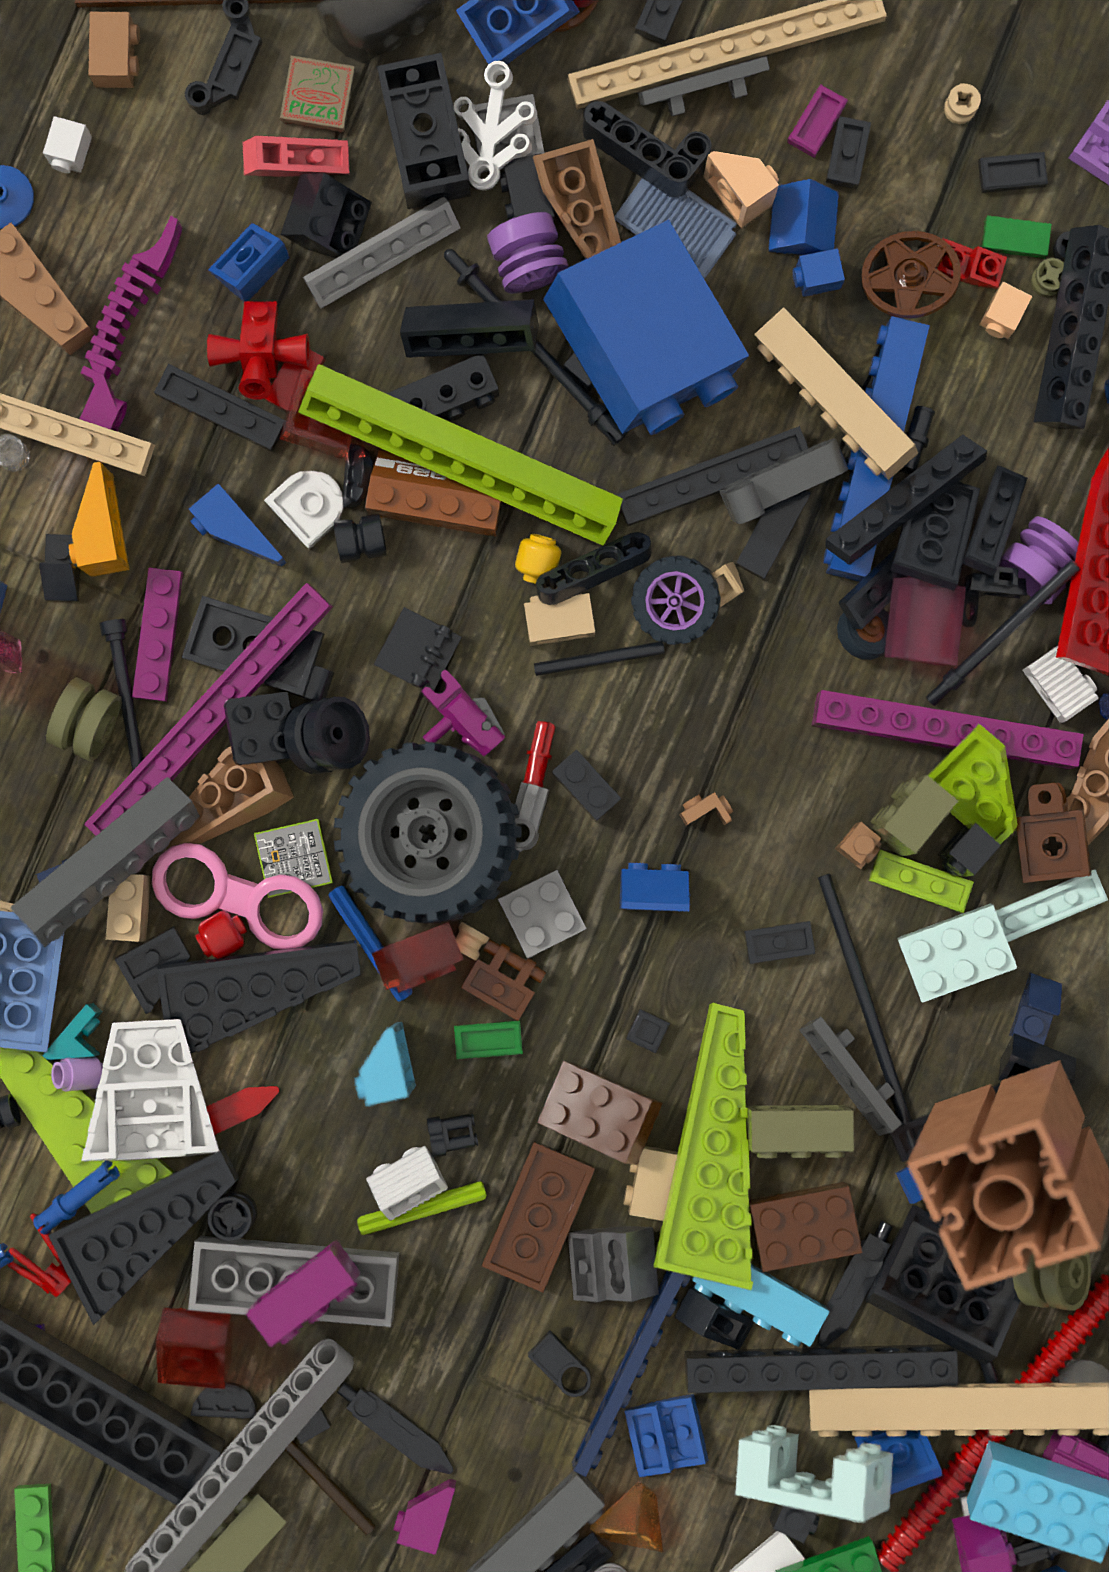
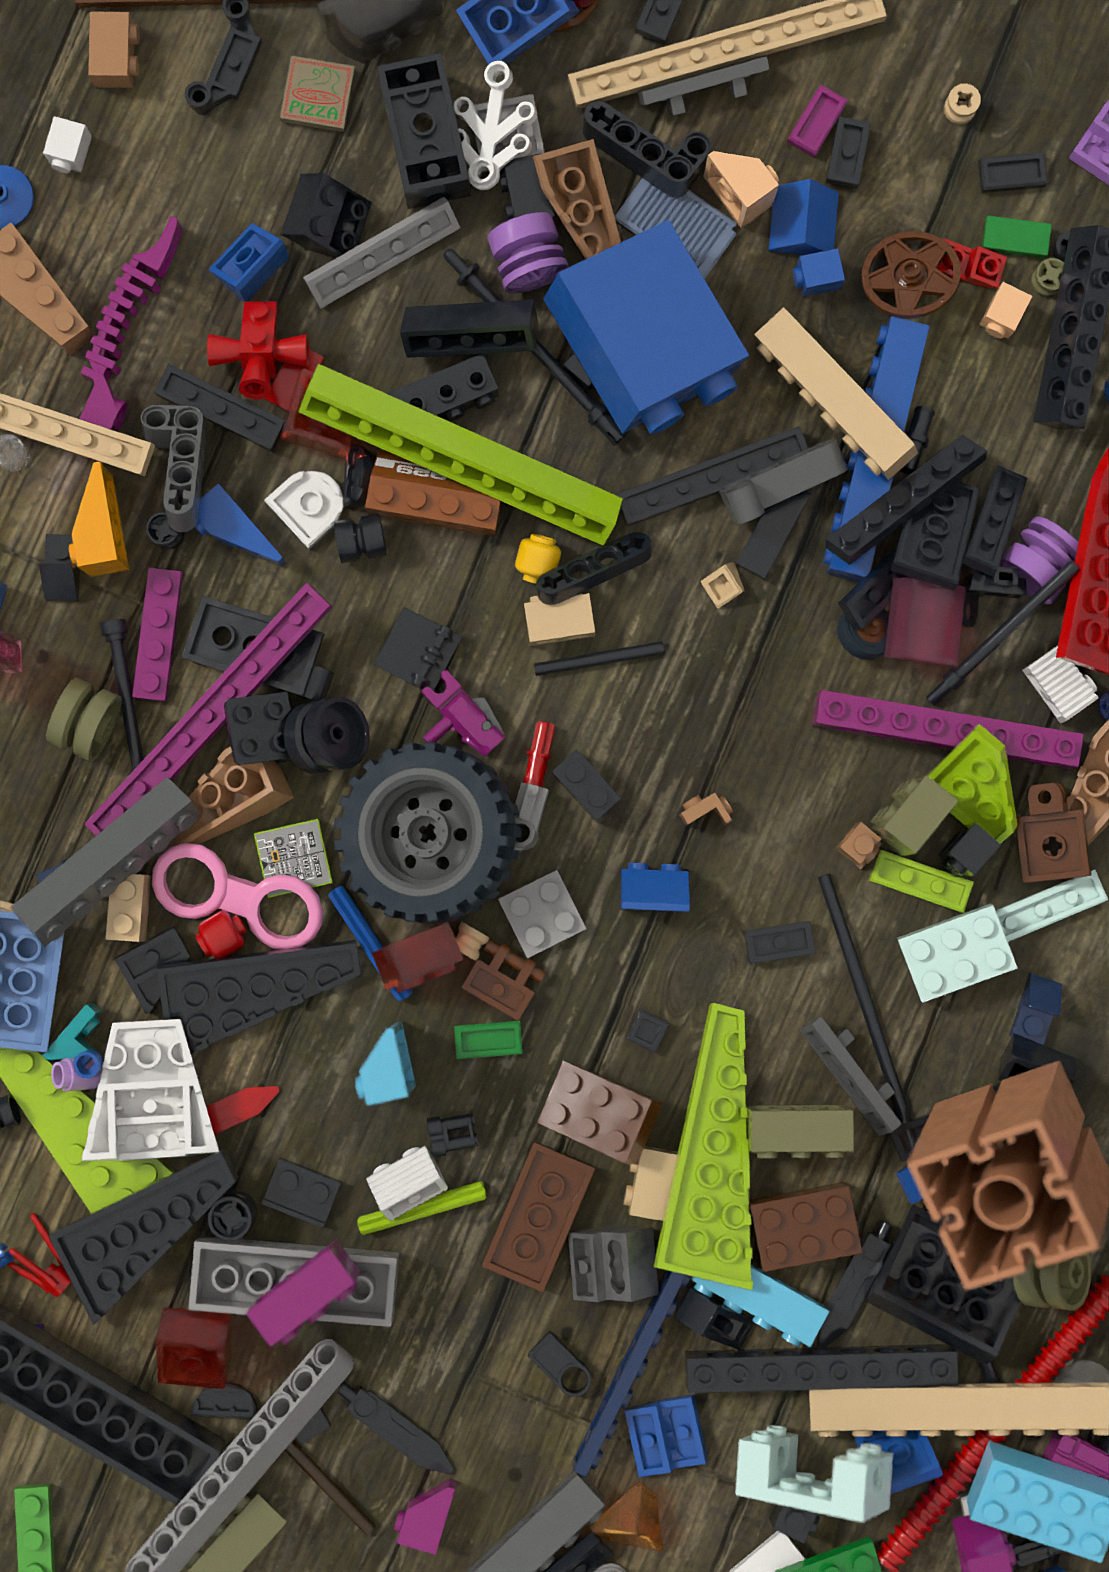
blue pin [33,1161,120,1235] -> none
coral slope [243,136,349,177] -> none
black wheel [631,555,721,645] -> none
none -> blue hinge [74,1050,103,1079]
none -> dark grey beam [140,405,207,532]
none -> black wheel [146,512,184,550]
none -> black plate [261,1157,342,1228]

